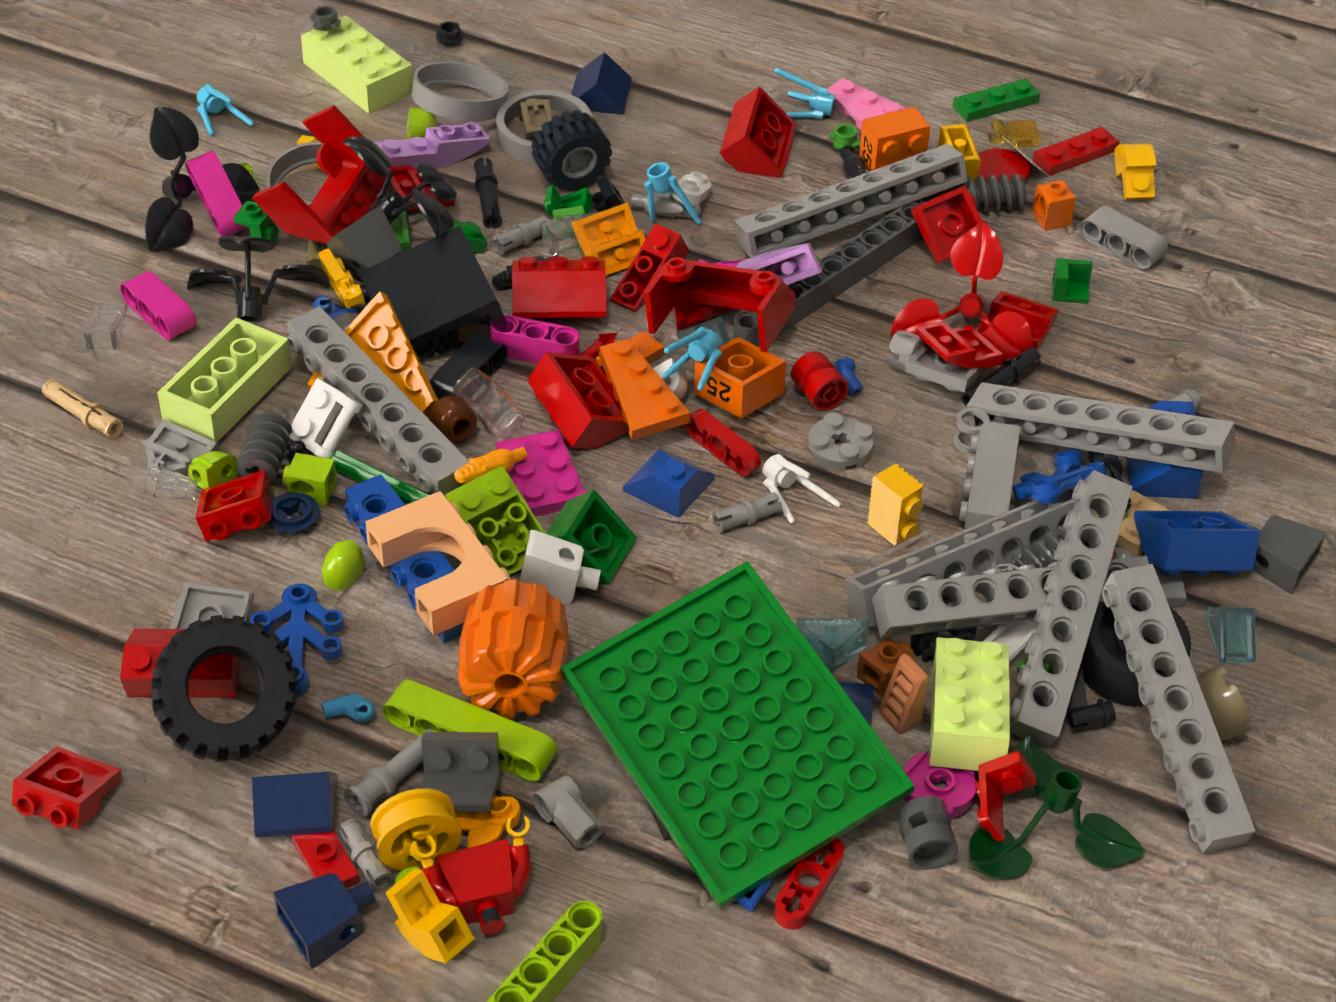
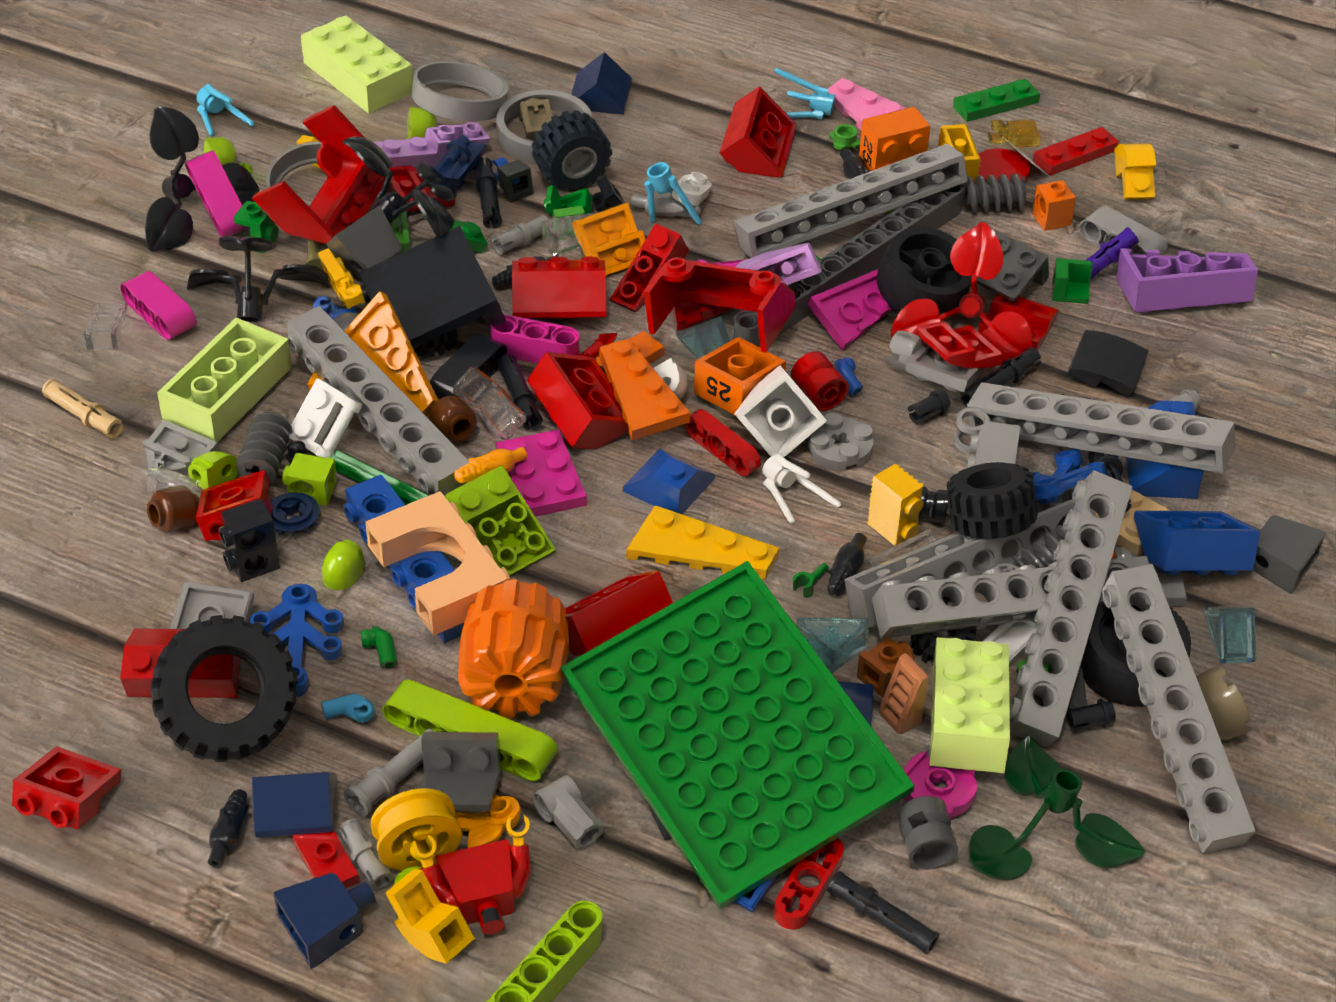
dark grey plate [310,5,341,31] -> none
black plate [436,21,463,46] -> none
white torso [520,530,601,604] -> none
green slope [546,489,637,585] -> none
medium azure plant [662,327,722,390] -> none
light grey pin [712,492,782,533] -> none
red plate [911,186,986,264] -> none
red bracket [975,750,1037,843] -> none
none -> reddish brown head [147,485,200,533]
none -> lime piece [203,137,237,165]
none -> black piece [208,789,248,868]
none -> black brick [219,498,280,582]
none -> green arm [360,626,398,669]
none -> dark blue hips [435,135,487,190]
none -> pearl dark grey piece [492,157,533,202]
none -> black pin [497,354,543,430]
none -> red slope [565,571,673,656]
none -> yellow wing [626,505,779,580]
none -> white slope [734,365,827,457]
none -> green hand [793,563,829,598]
none -> dark pink wing [807,269,893,351]
none -> black pin [827,871,940,955]
none -> black piece [828,533,867,596]
none -> black wheel [876,226,972,321]
none -> black pin [908,390,951,425]
none -> black wheel [918,487,948,524]
none -> black tyre [947,462,1038,539]
none -> dark grey bracket [977,231,1049,302]
none -> black slope [1068,330,1148,397]
none -> dark purple pin [1085,227,1139,280]
none -> medium lavender wedge [1116,248,1258,313]

